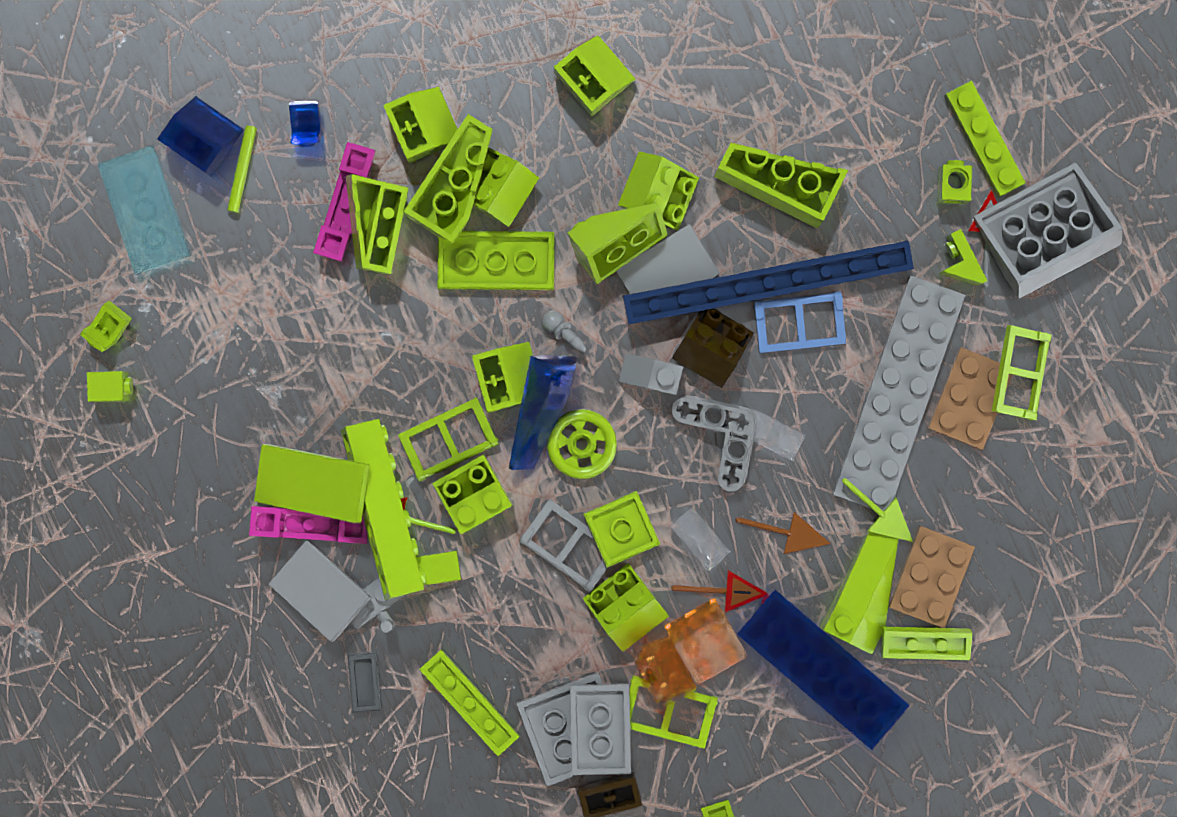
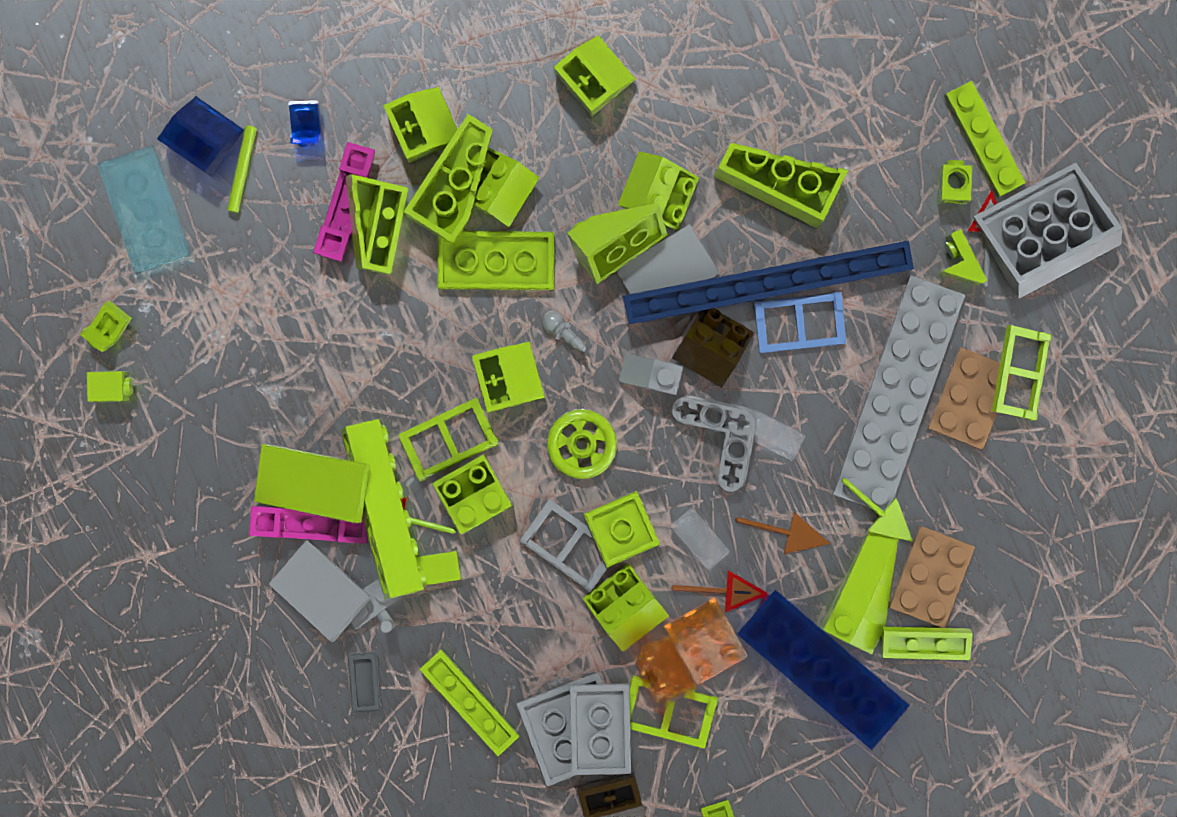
clear blue wedge [509,355,577,470] -> none

